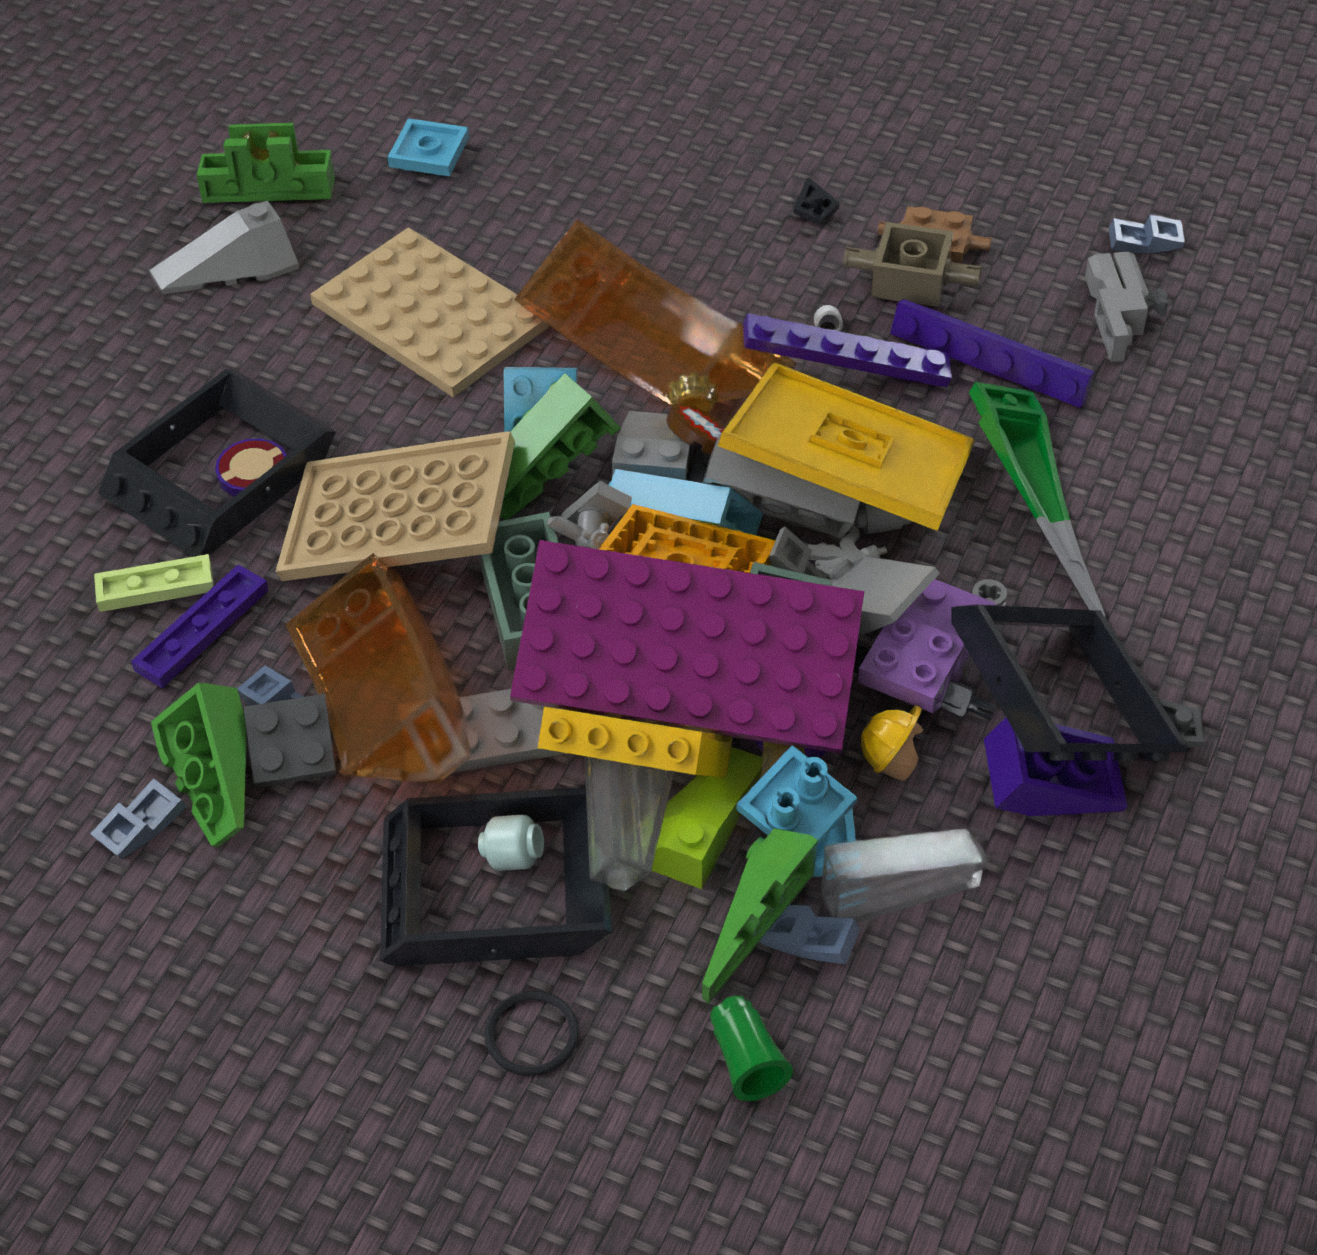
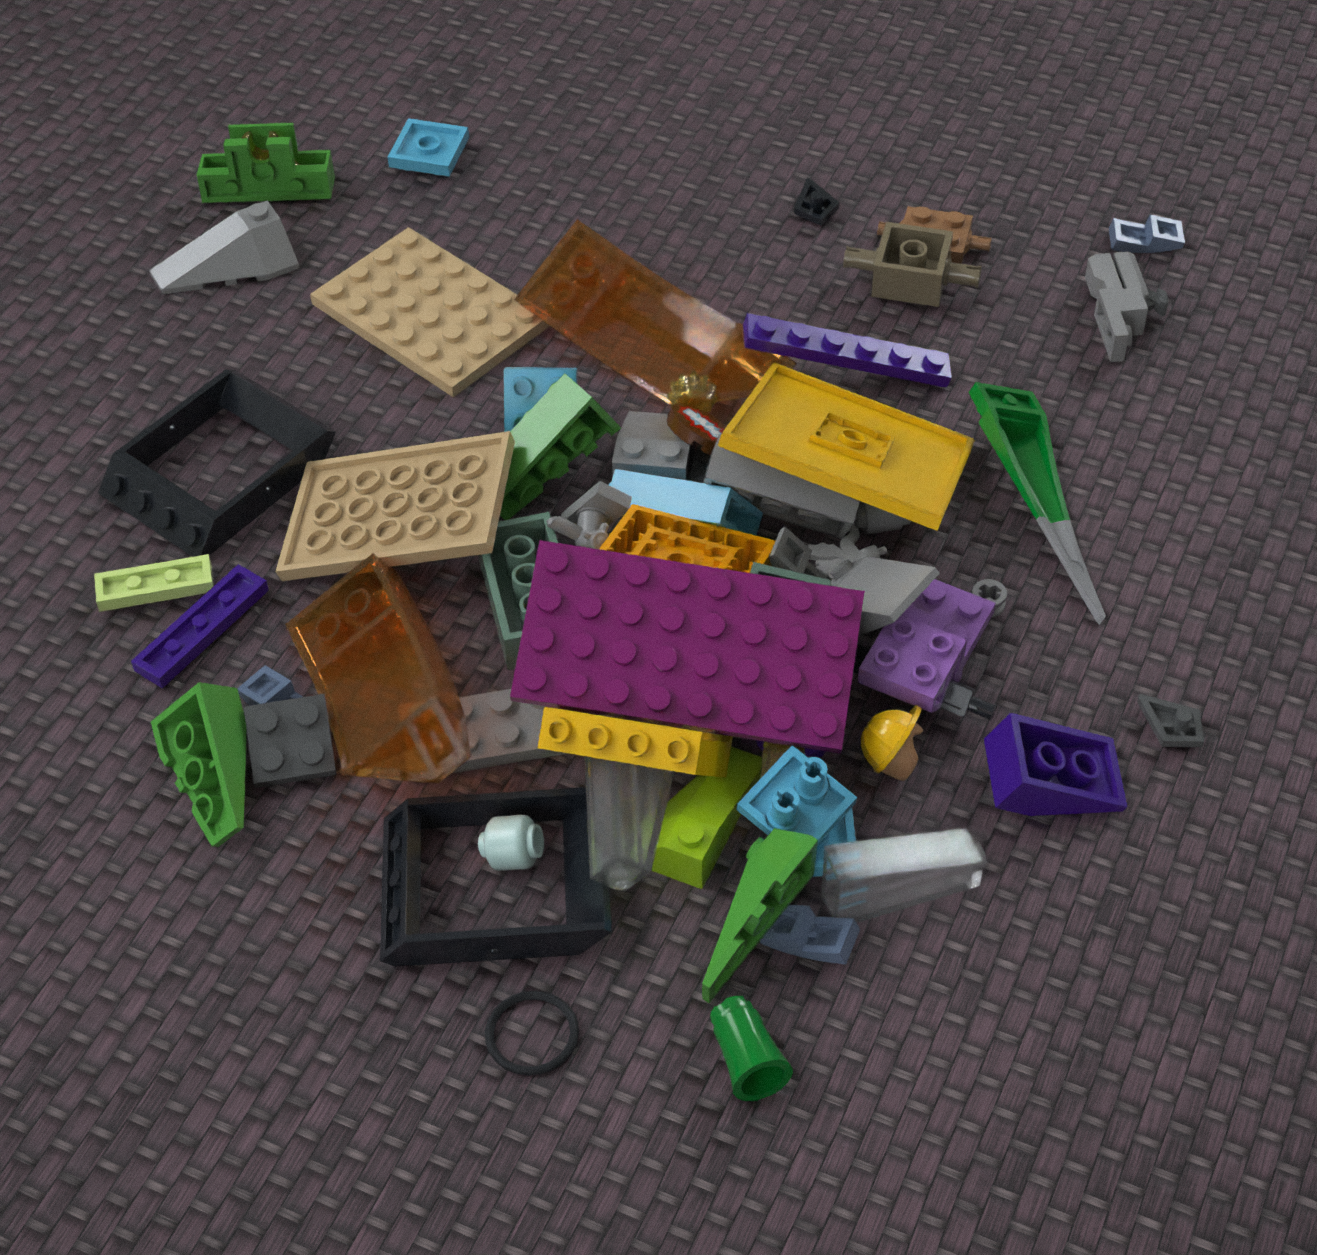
sand blue slope [90,778,187,859] -> none
tile [215,438,287,497] -> none
white piece [814,305,843,332] -> none
dark purple plate [890,299,1095,408] -> none
black window [951,604,1187,761] -> none

